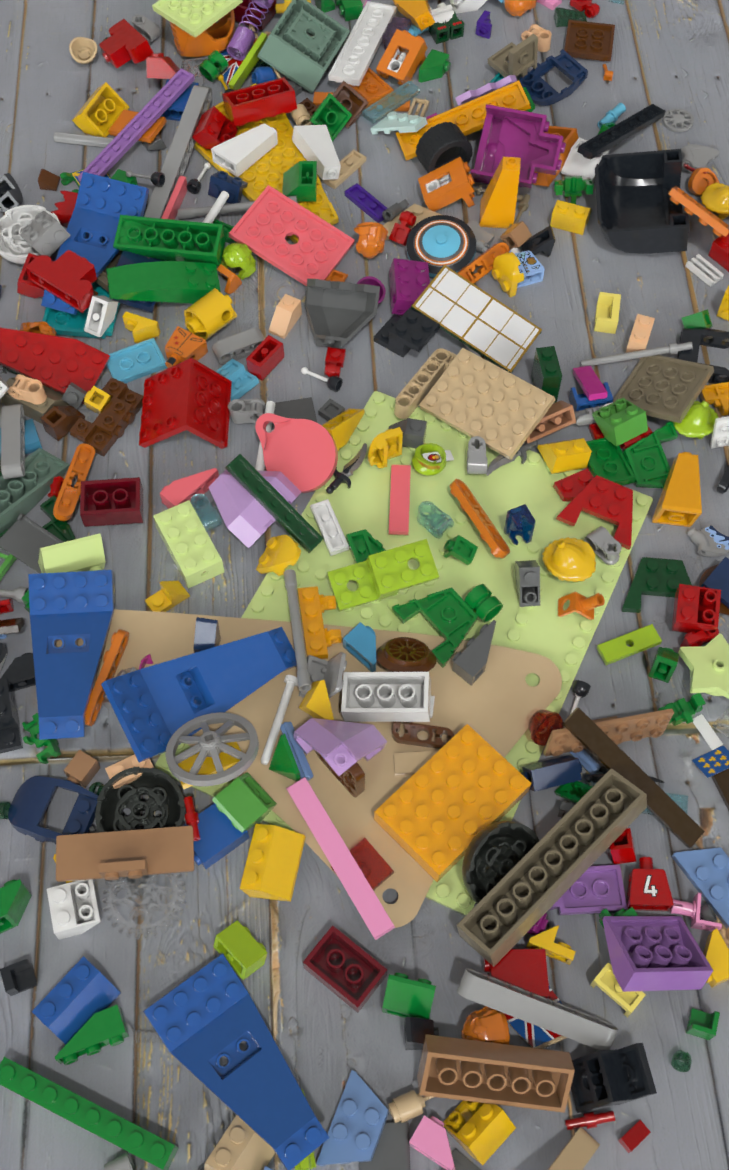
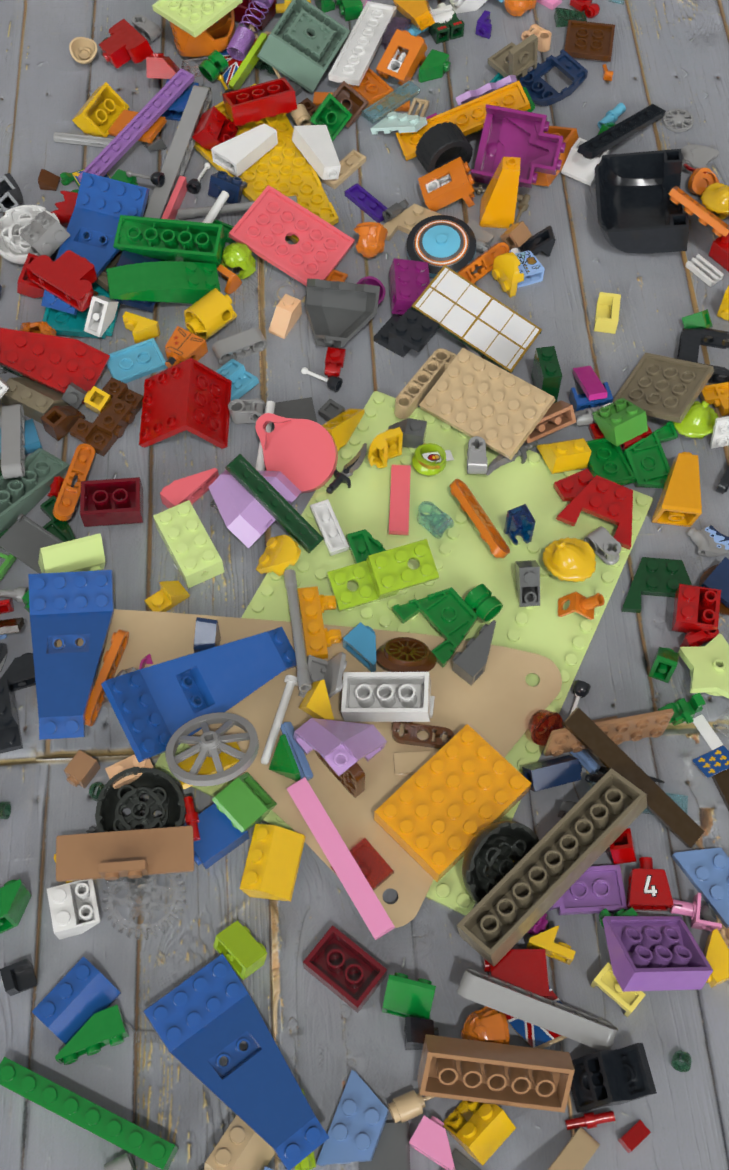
light nougat piece [7,374,47,405] -> none
dark blue slope [8,776,99,844] -> none
green piece [22,713,61,764] -> none
clear light blue piece [191,493,222,532] -> none
red brick [246,335,284,381] -> none
blue head [251,66,276,84] -> none
green slope [282,161,317,202] -> none
red plate [389,211,417,246] -> none
green bracket [443,535,478,565] -> none
yellow slope [550,200,592,235] -> none
green piece [554,176,594,204] -> none
green slope [554,781,592,803] -> none
light grey bar [581,342,693,367] -> none
lime tile [597,624,662,665] -> none
light nougat brick [626,314,655,359] -> none
green panel [686,1008,720,1040] -> none

